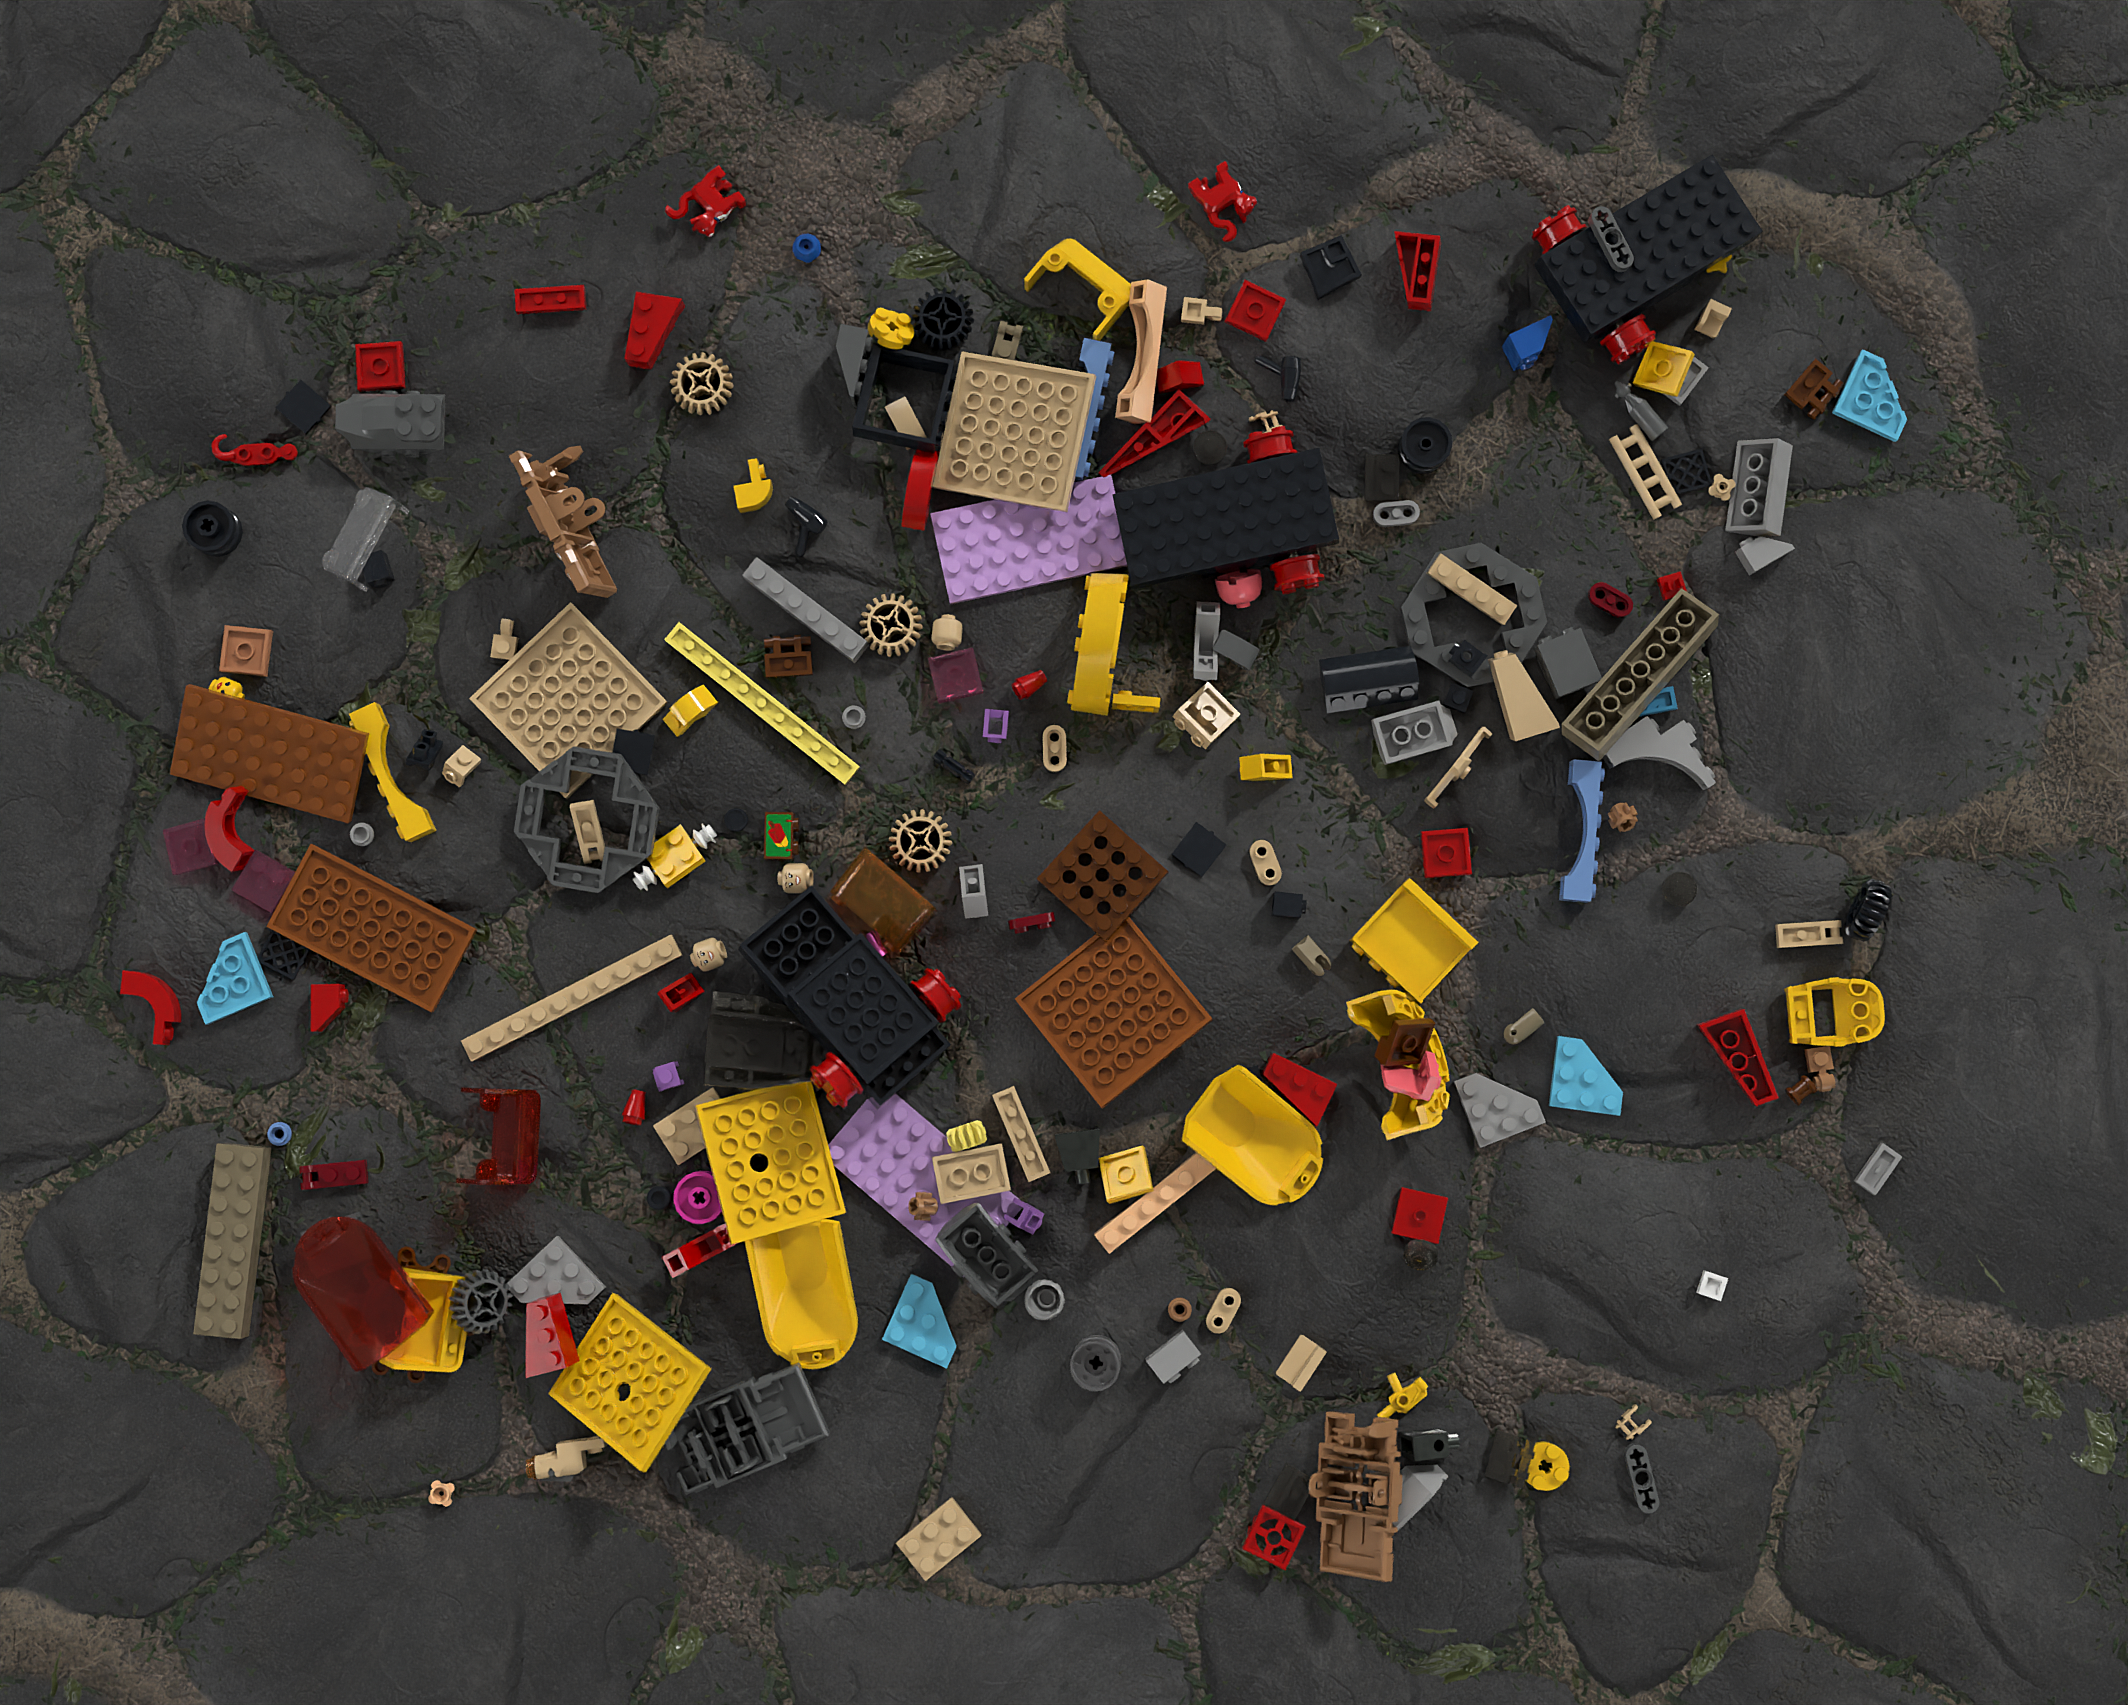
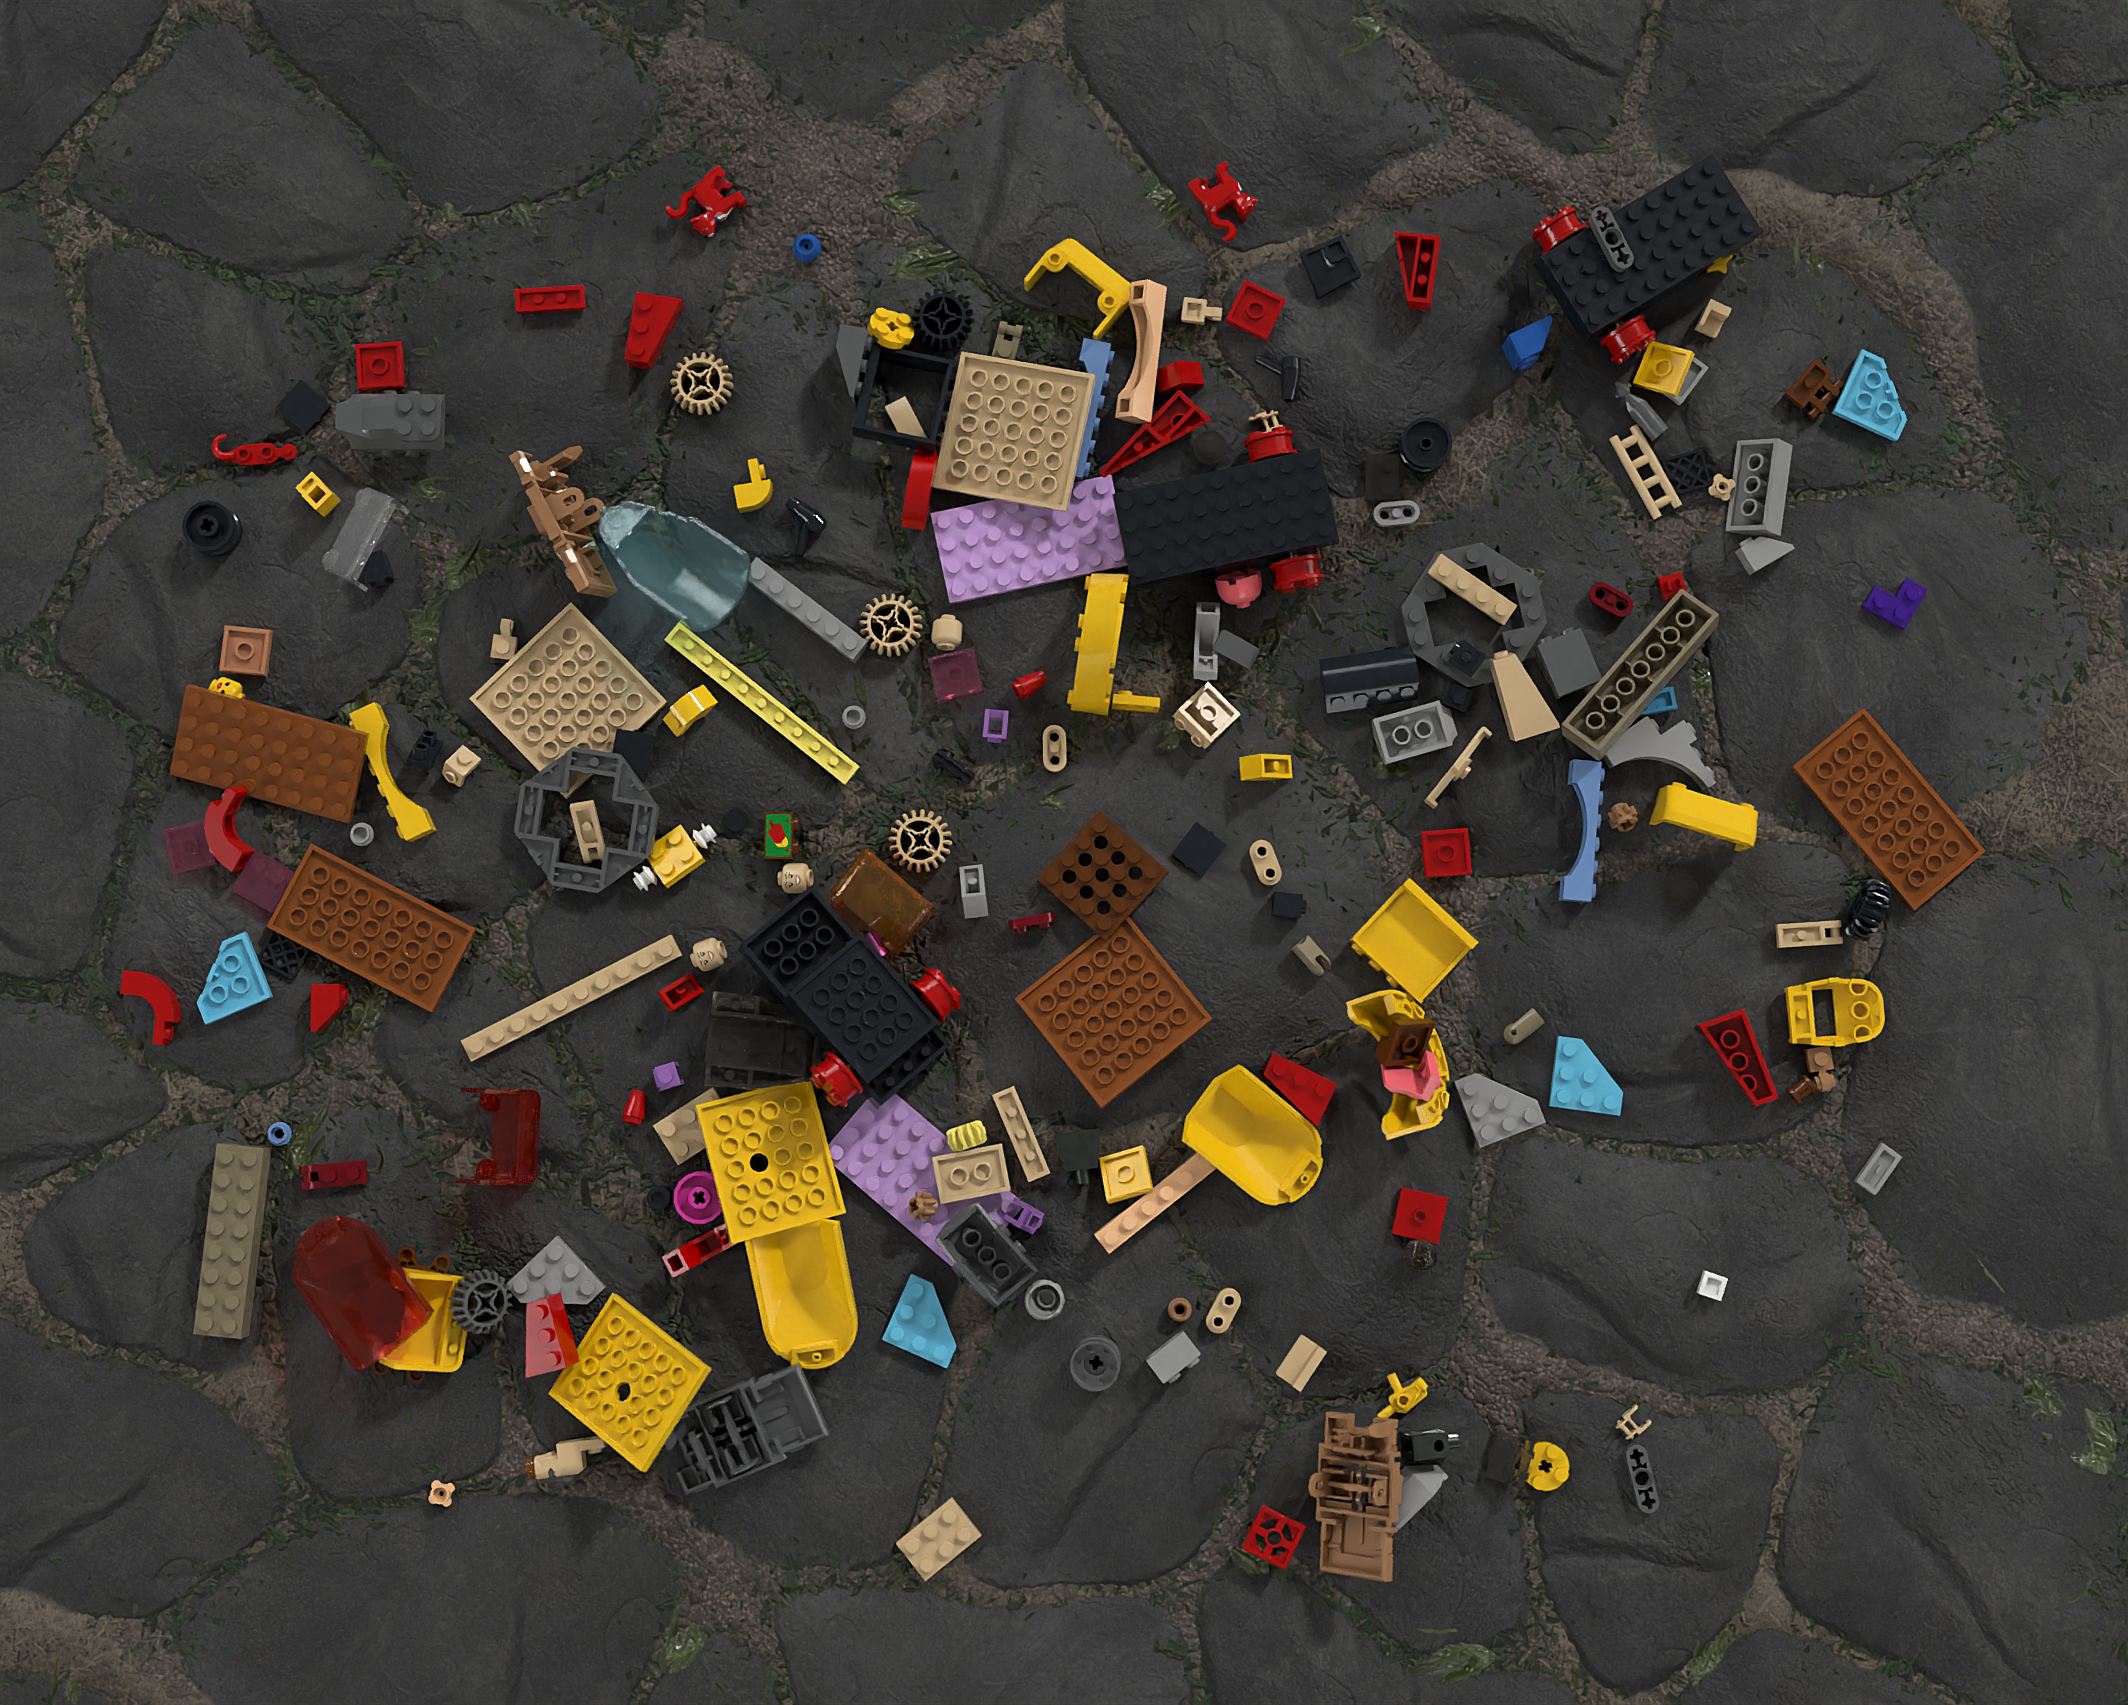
reddish brown plate [764,634,813,678] -> none
none -> yellow brick [295,472,341,517]
none -> clear light blue windscreen [599,500,751,632]
none -> yellow windscreen [1650,782,1758,851]
none -> dark orange plate [1791,708,1985,911]
none -> dark purple plate [1862,578,1928,630]

